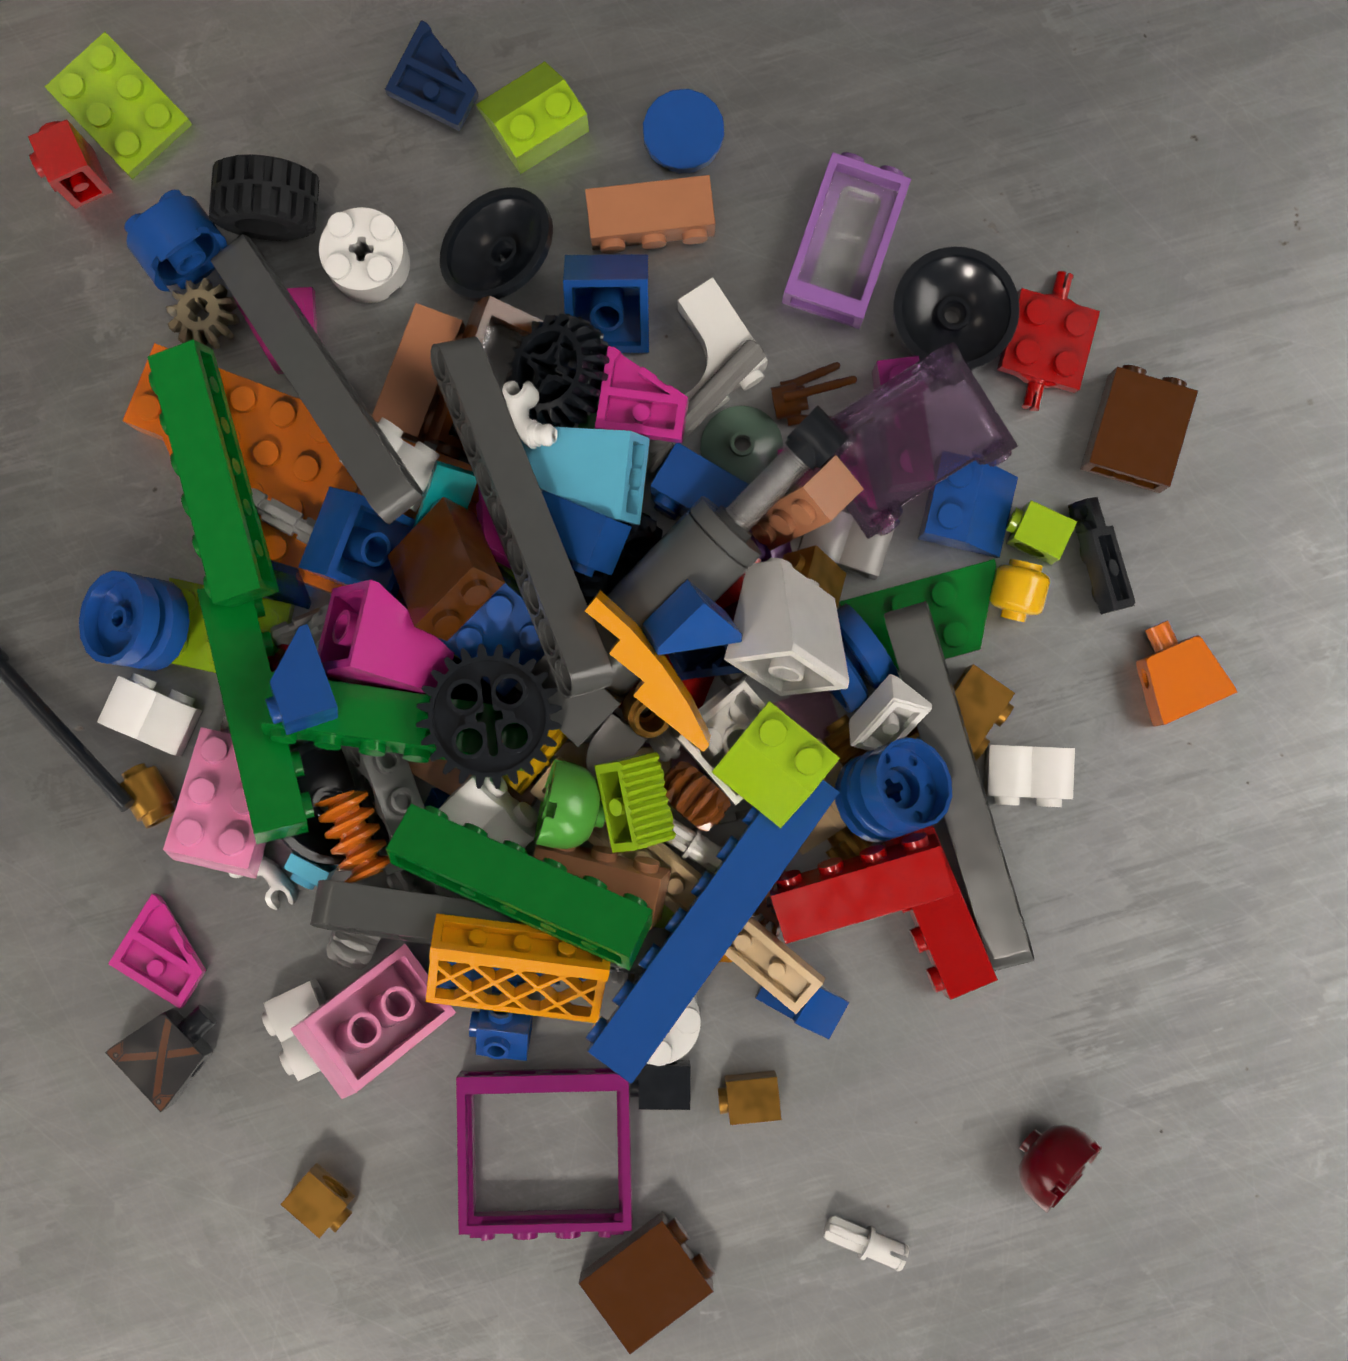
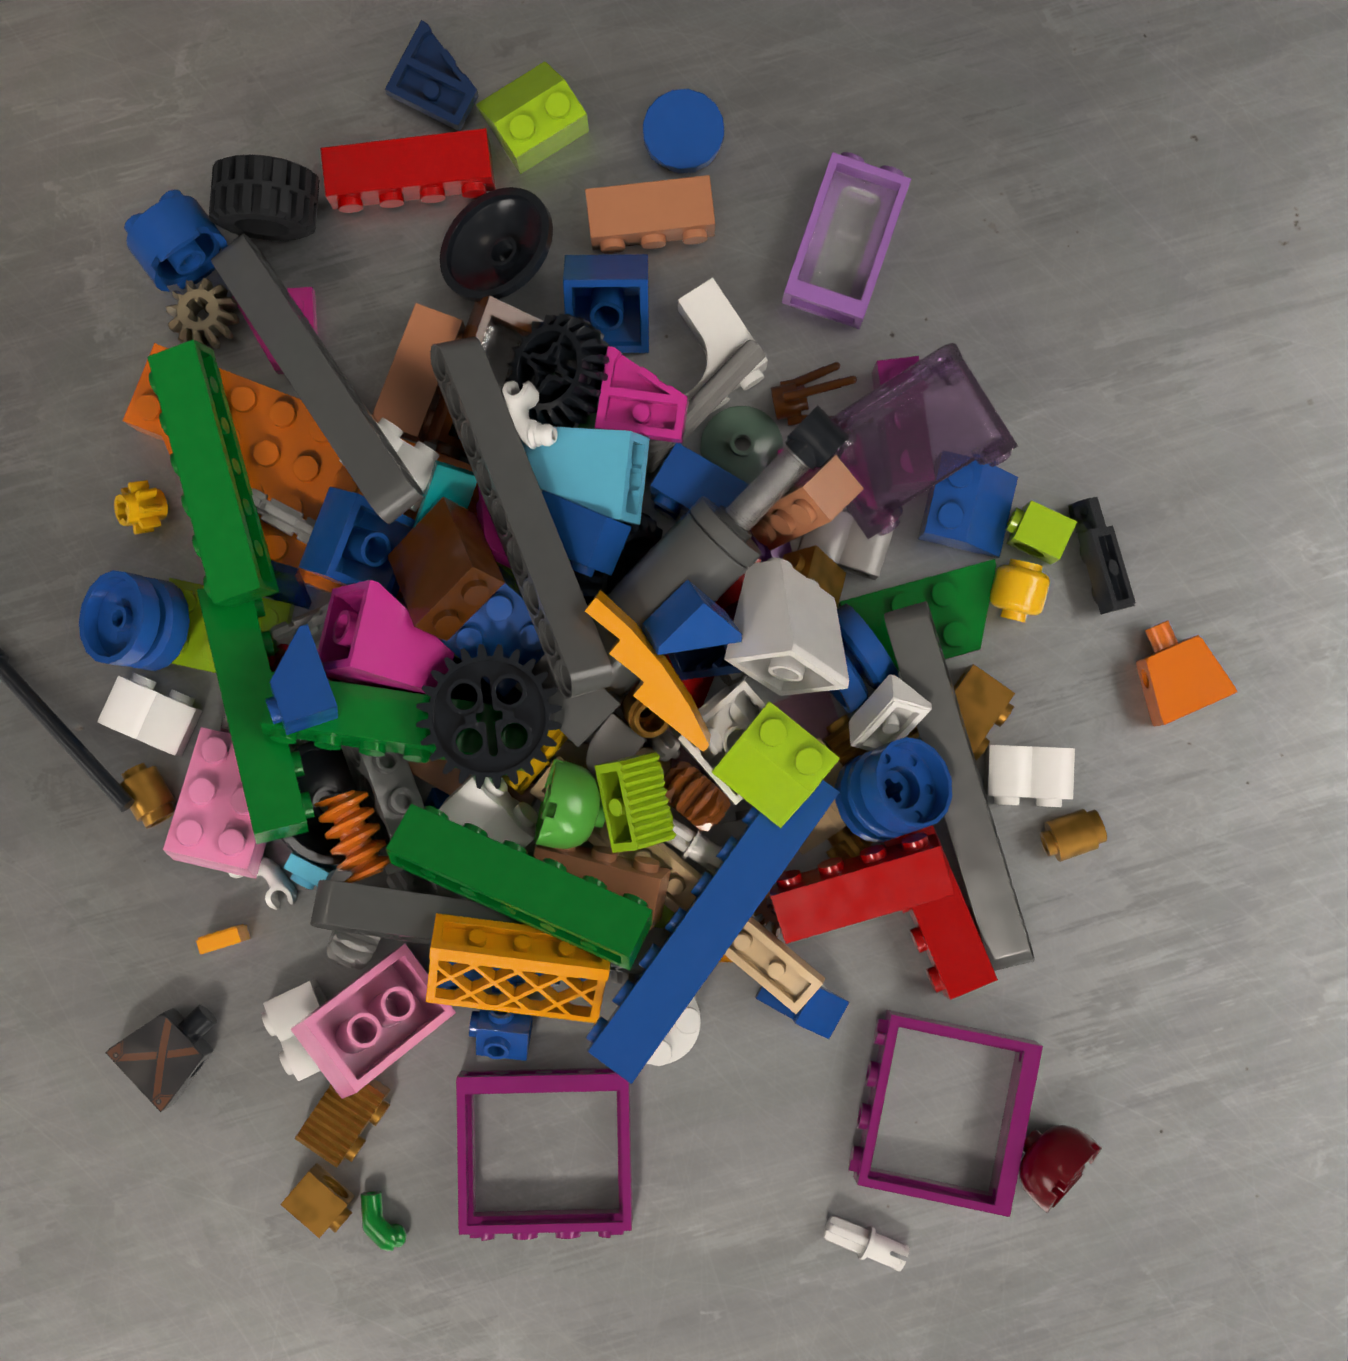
red brick [28,119,113,209] -> none
lime plate [44,31,193,180] -> none
dark pink wing [108,893,207,1009] -> none
white brick [319,207,410,303] -> none
reddish brown brick [579,1211,715,1354] -> none
black brick [630,1060,691,1110] -> none
pearl gold brick [718,1070,782,1125] -> none
black dish [893,246,1020,373] -> none
red plate [997,271,1100,411] -> none
reddish brown brick [1080,365,1198,493] -> none
none -> yellow gear [114,480,168,535]
none -> light orange tile [196,924,251,955]
none -> pearl gold brick [294,1078,391,1168]
none -> red brick [320,128,496,213]
none -> green arm [361,1191,407,1251]
none -> magenta window [848,1009,1043,1217]
none -> pearl gold brick [1040,809,1107,862]

